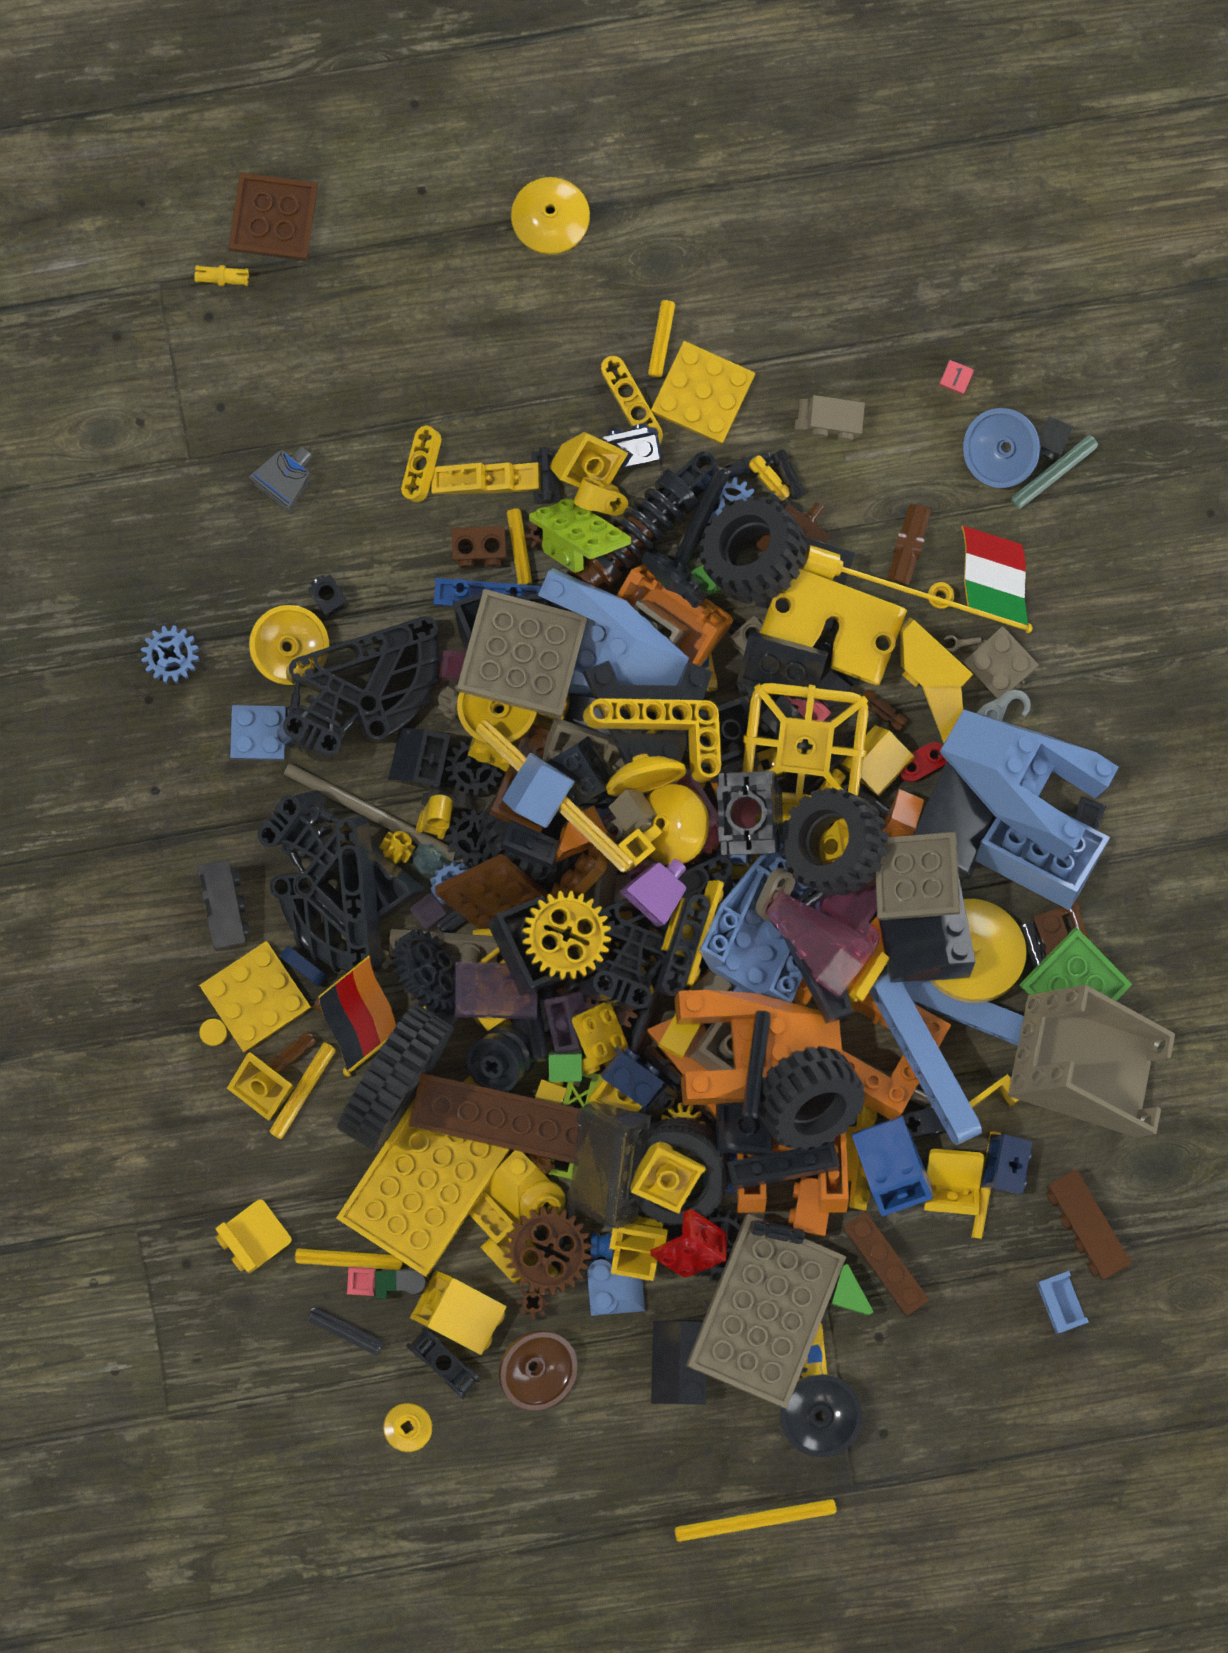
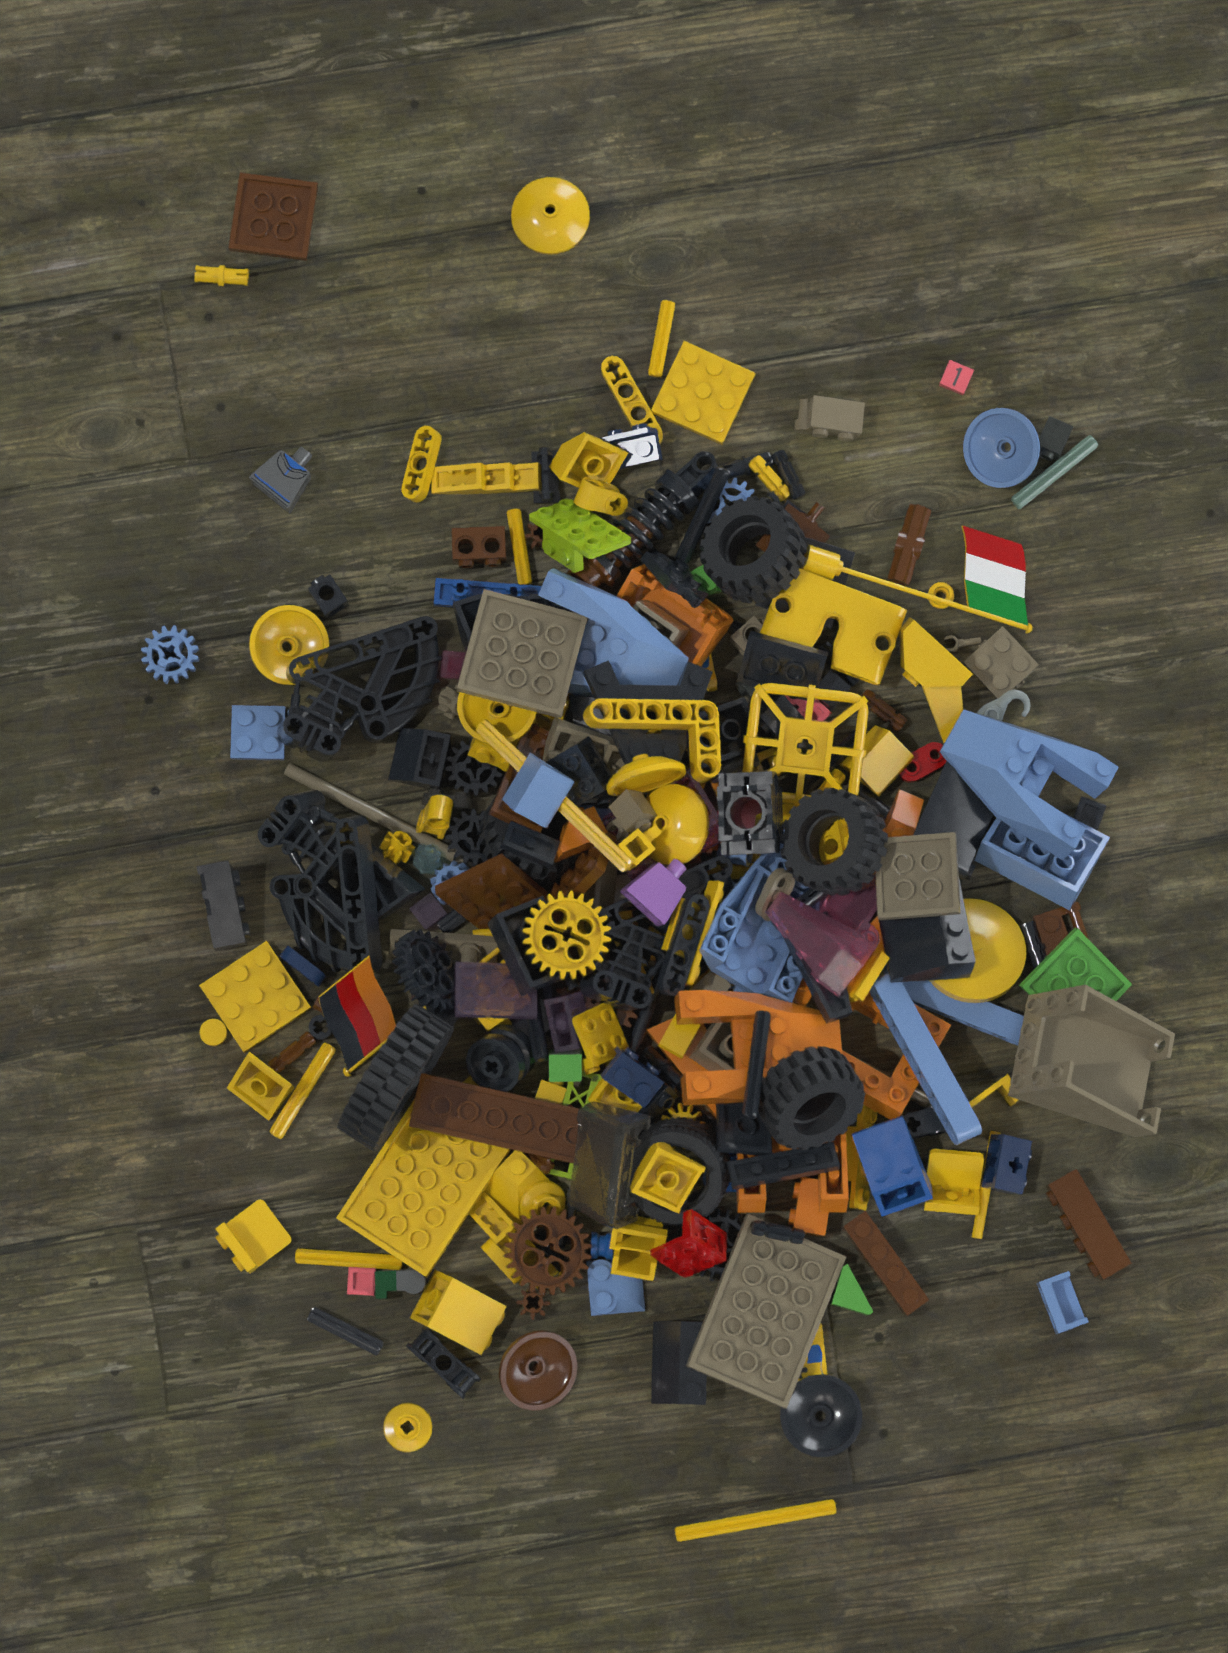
none -> black bush [309,1015,332,1040]

